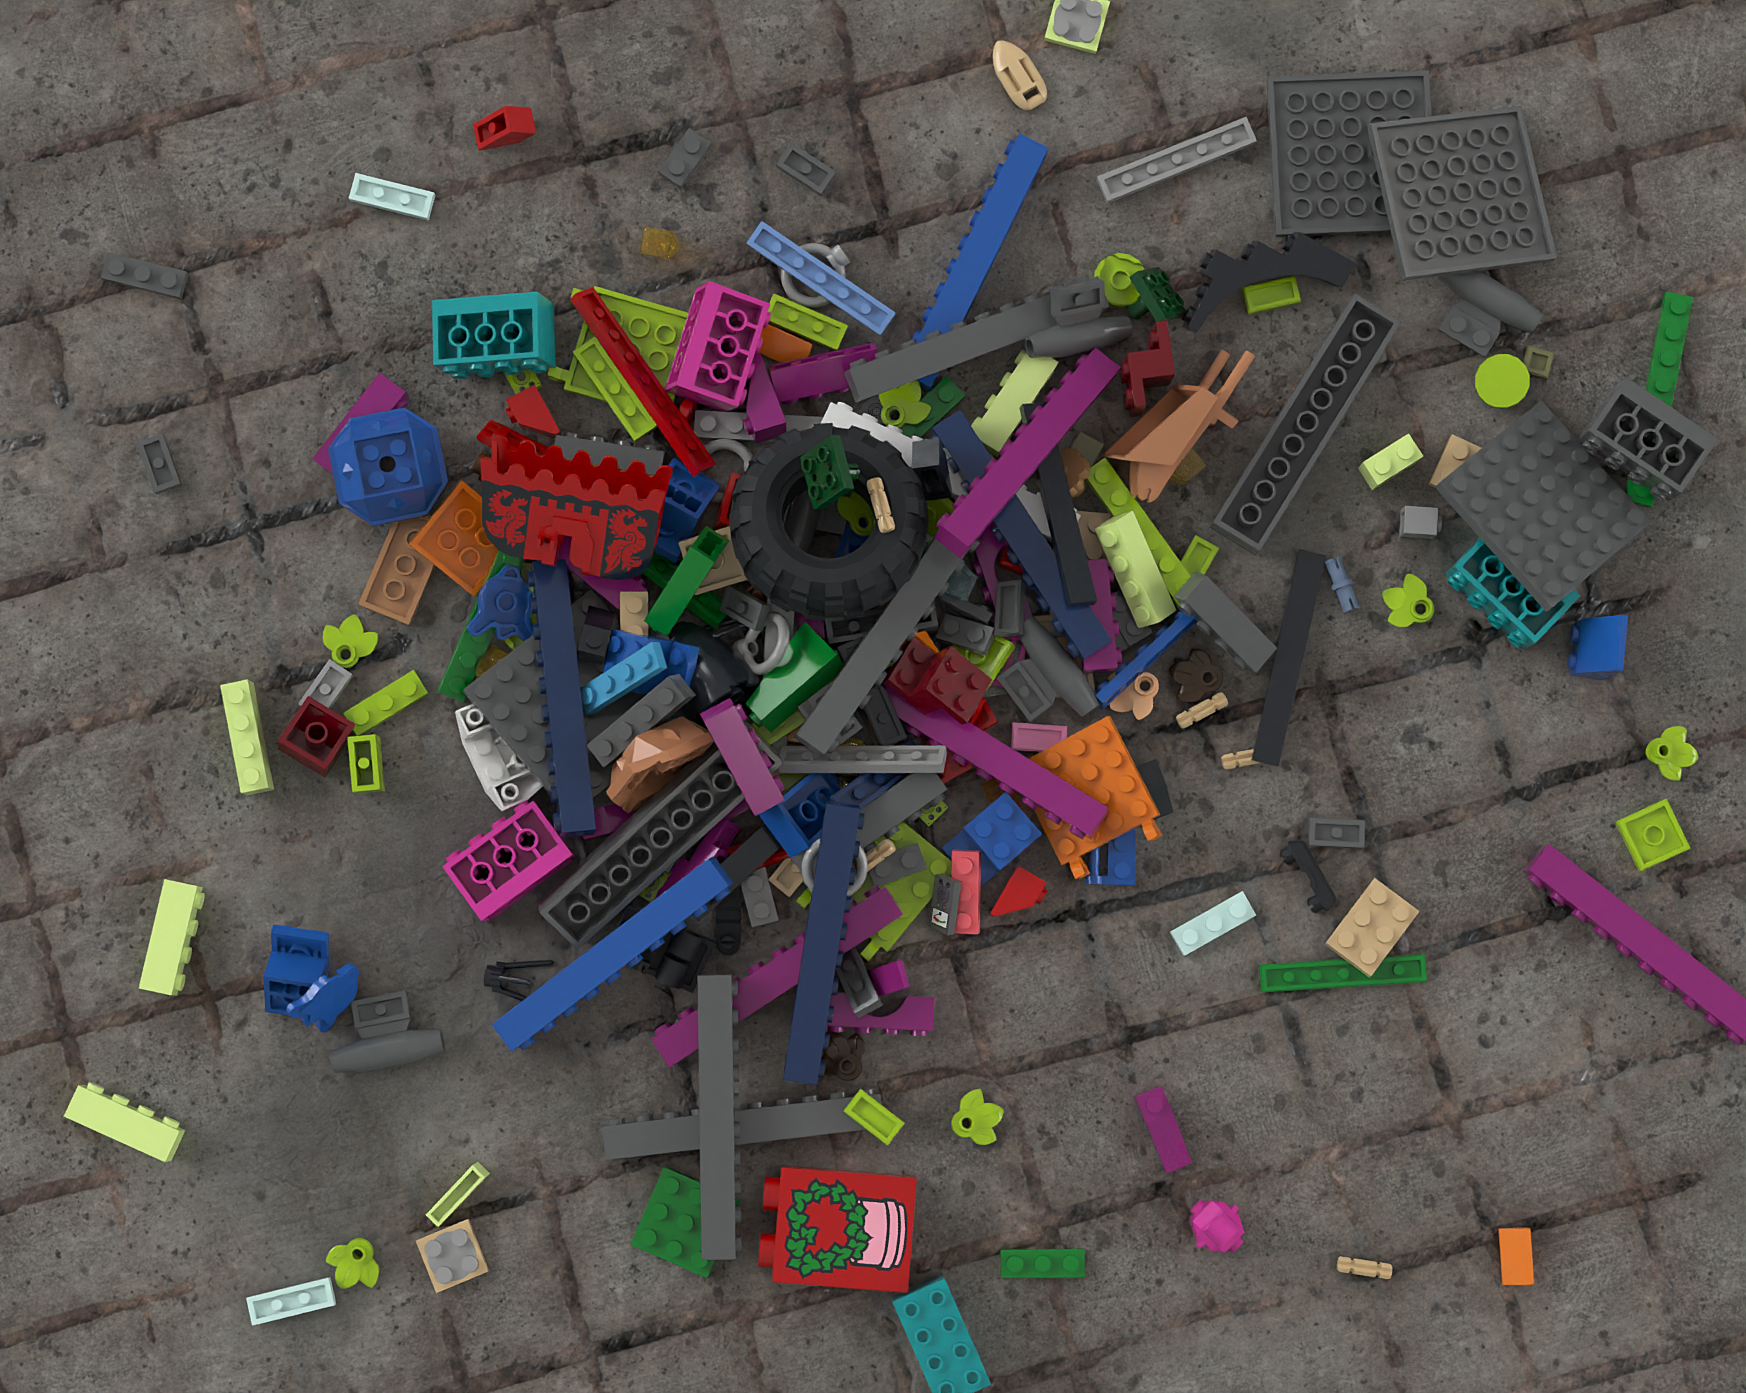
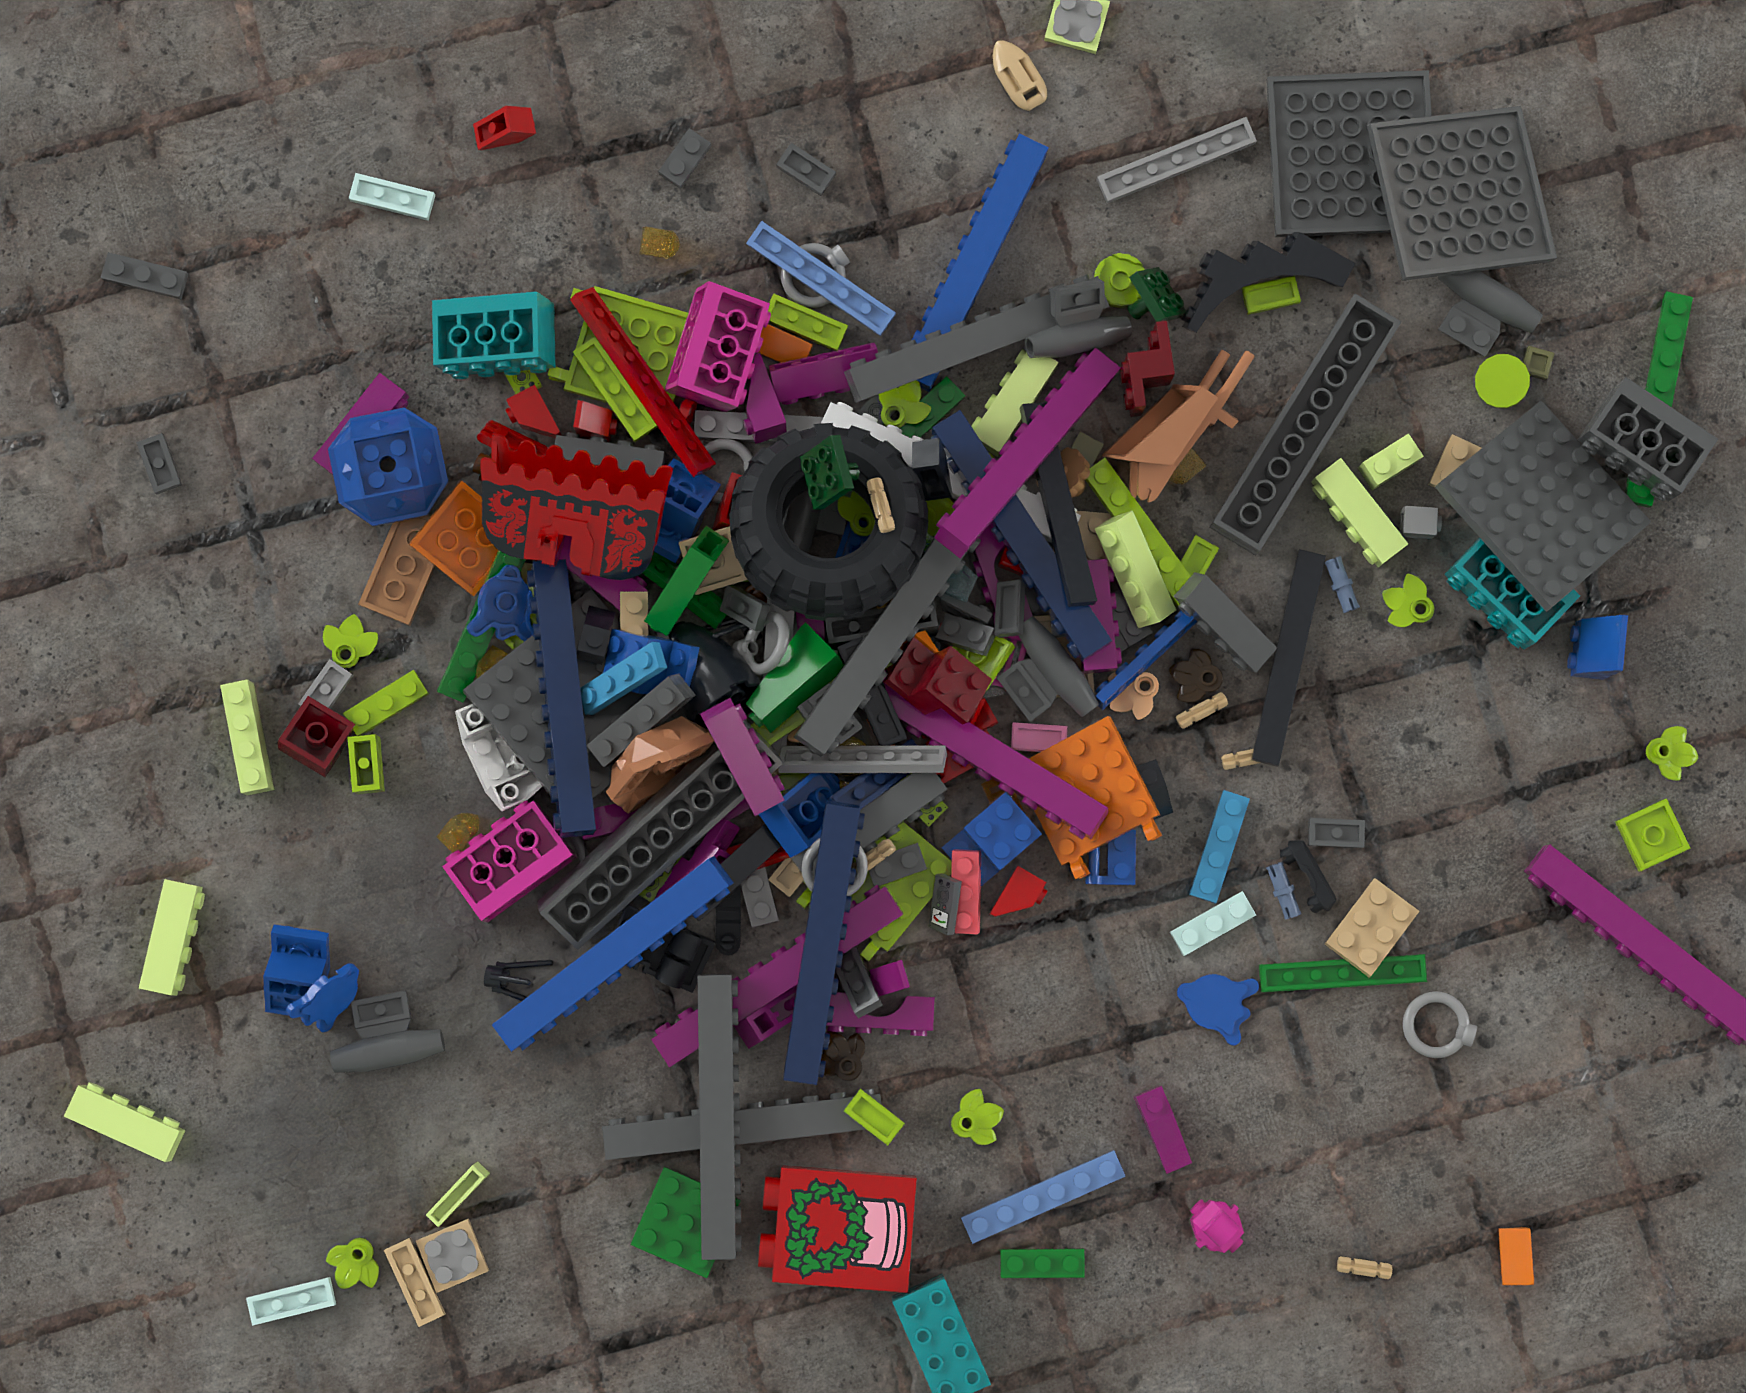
none -> tan plate [384,1237,445,1327]
none -> clear yellow plate [436,813,479,853]
none -> red slope [573,400,618,442]
none -> magenta slope [734,984,797,1049]
none -> medium blue plate [961,1150,1125,1244]
none -> blue tile [1177,974,1259,1045]
none -> dark azure plate [1189,790,1250,904]
none -> sand blue pin [1266,862,1302,920]
none -> yellowish green brick [1312,458,1408,567]
none -> light grey piece [1403,991,1477,1058]

